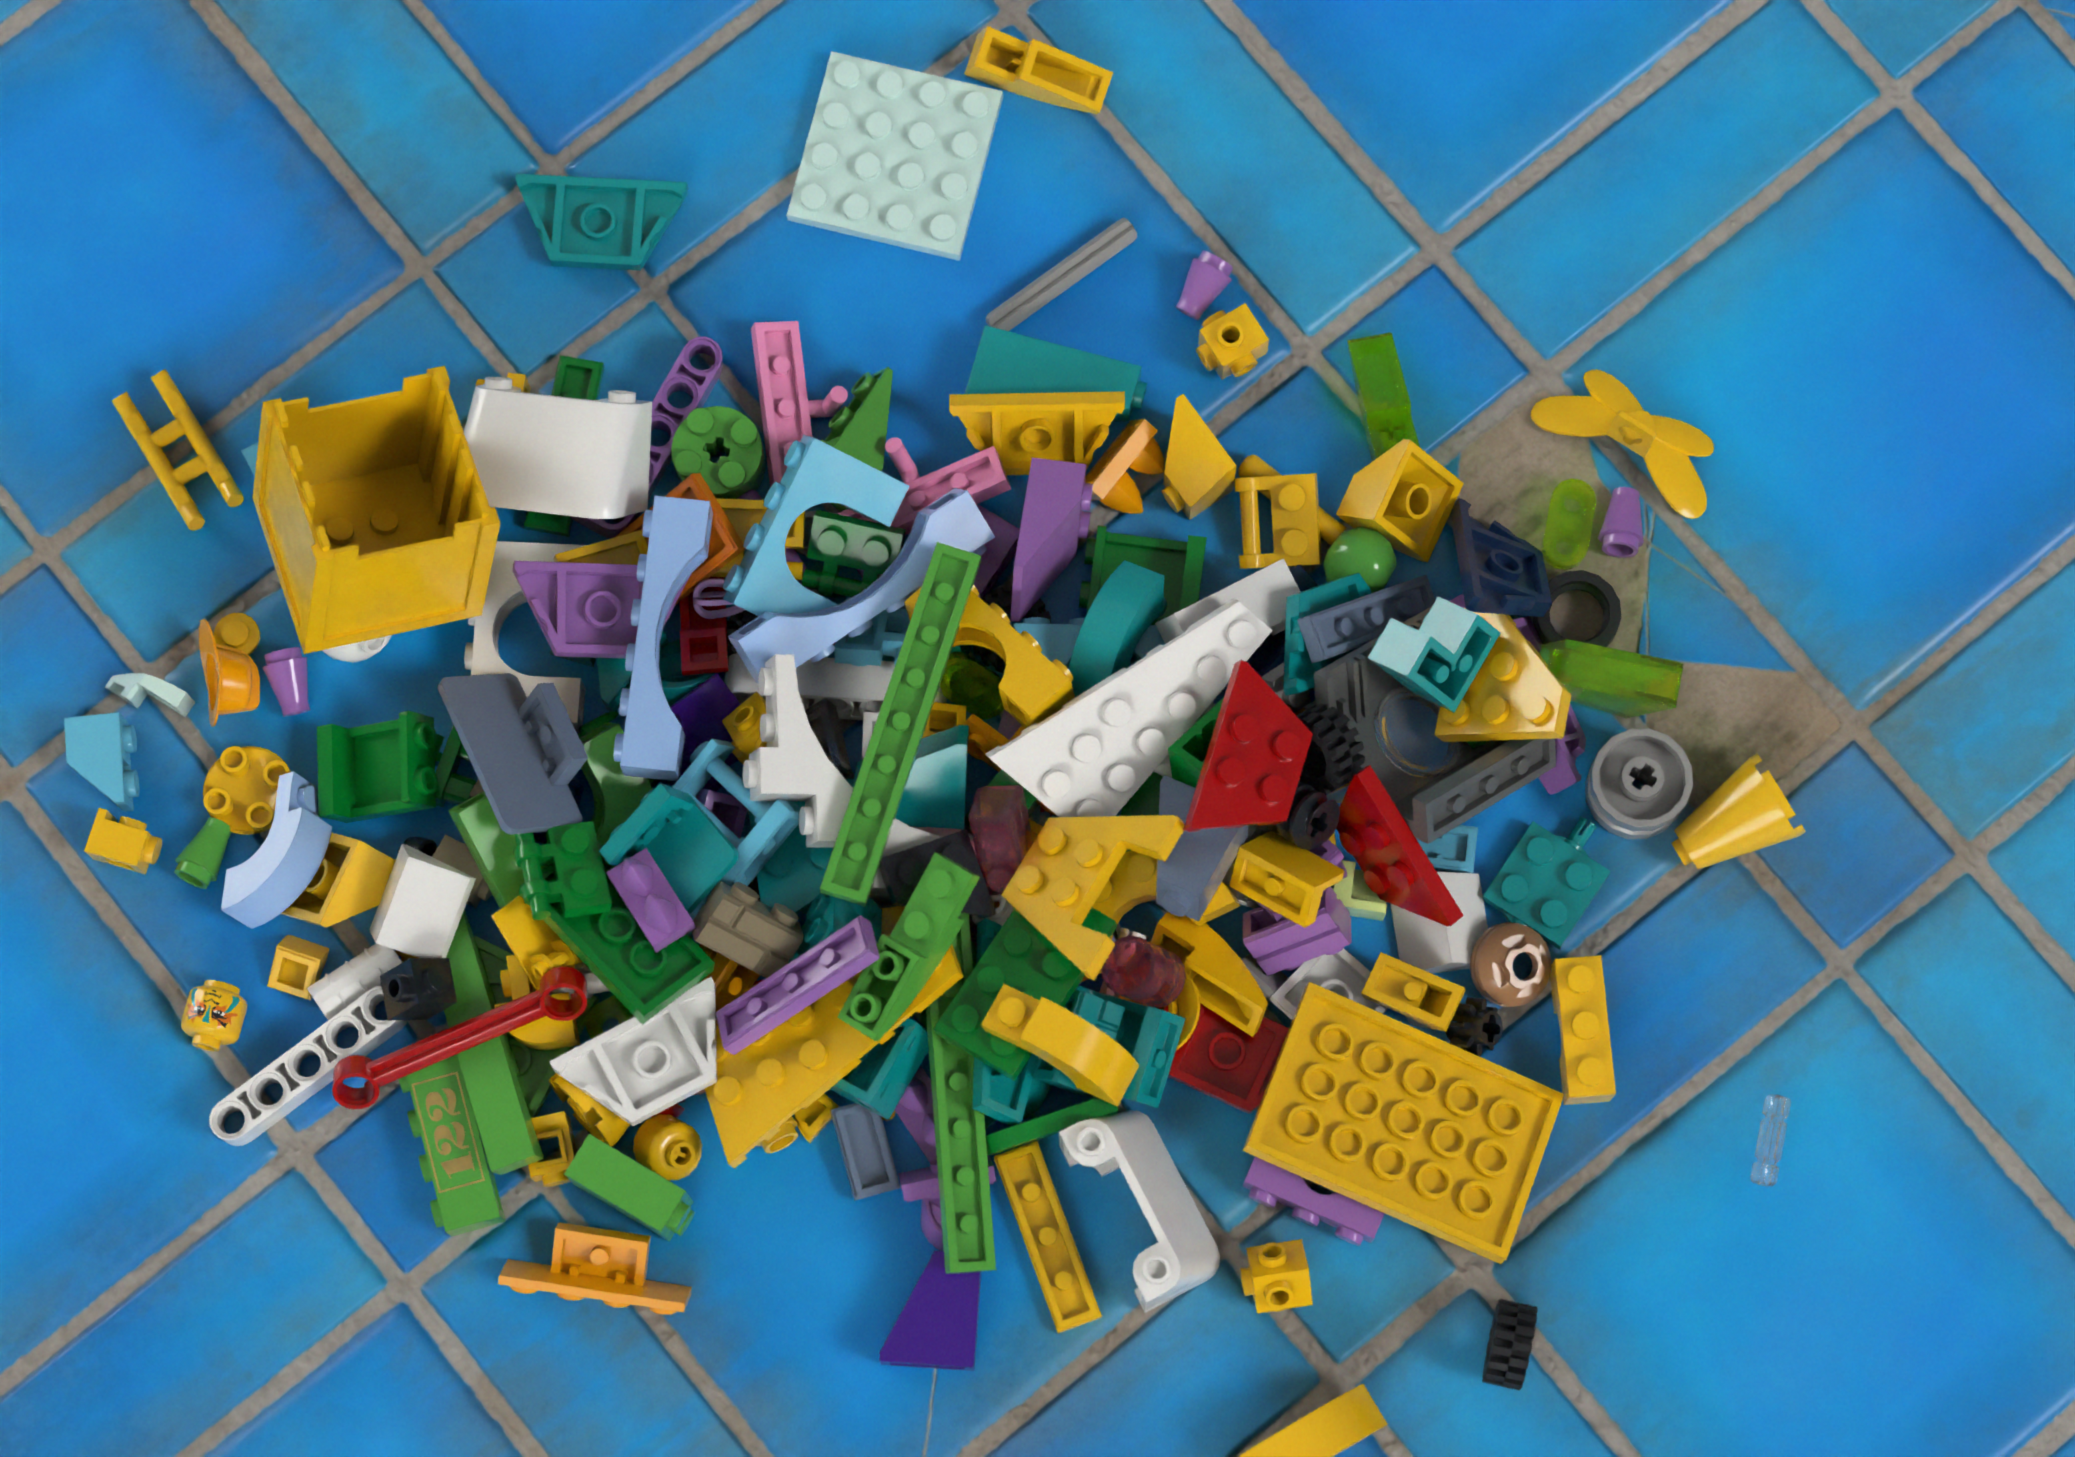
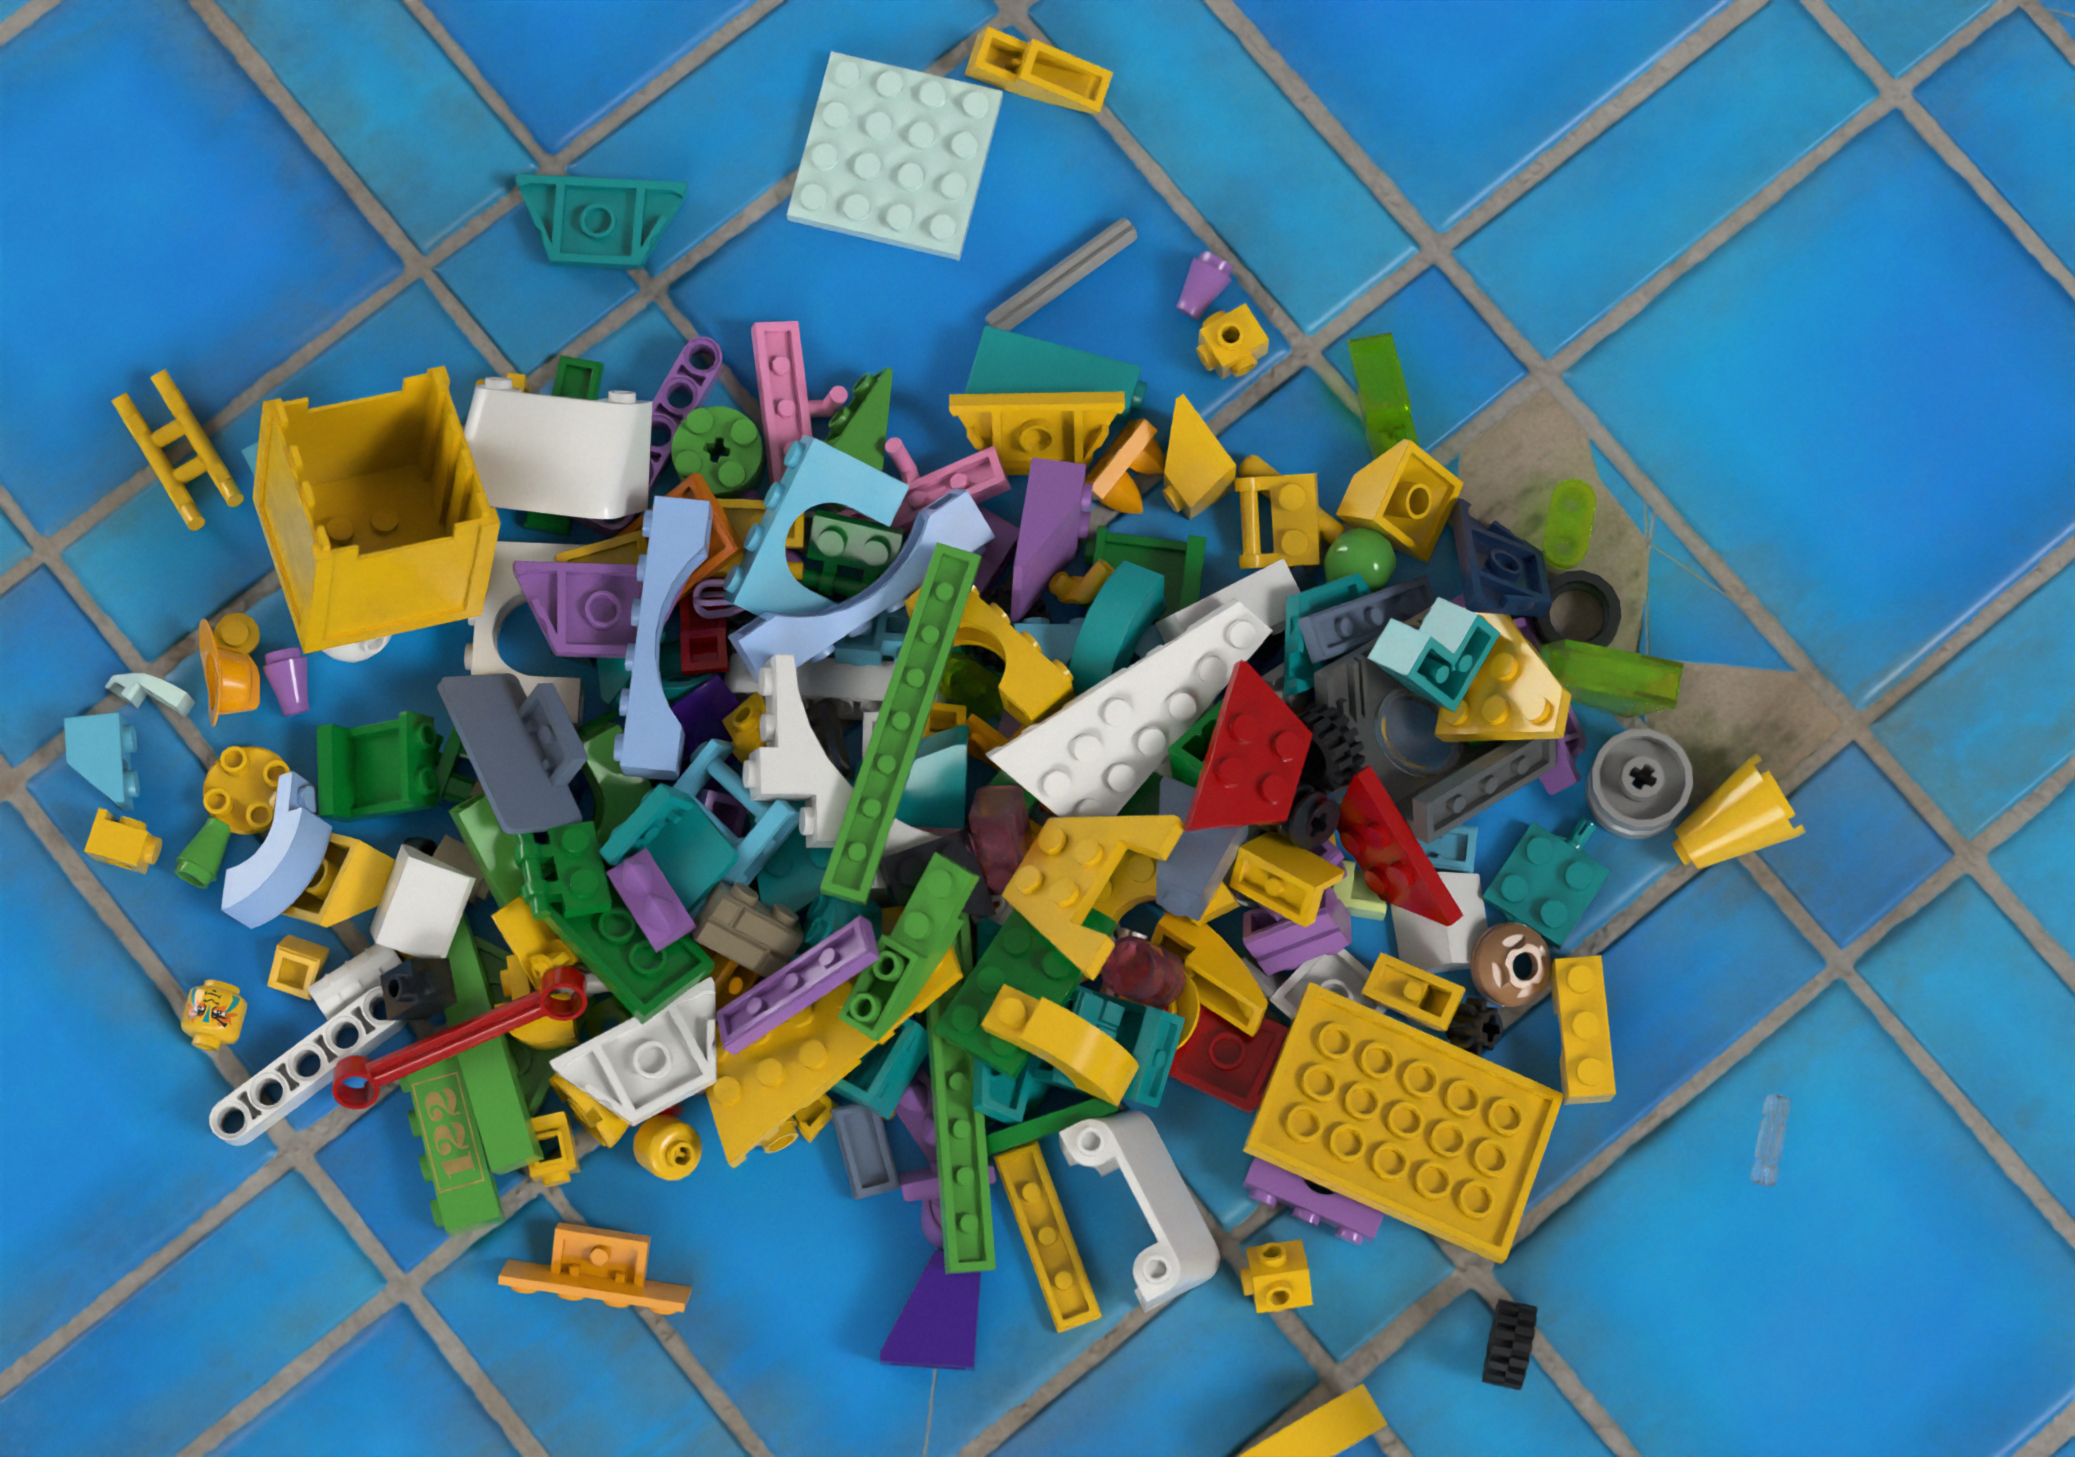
bright green brick [564,1134,695,1242] -> none
yellow piece [1531,369,1714,519] -> none
medium lavender cone [1598,487,1644,558] -> none
none -> yellow arm [1049,559,1115,604]

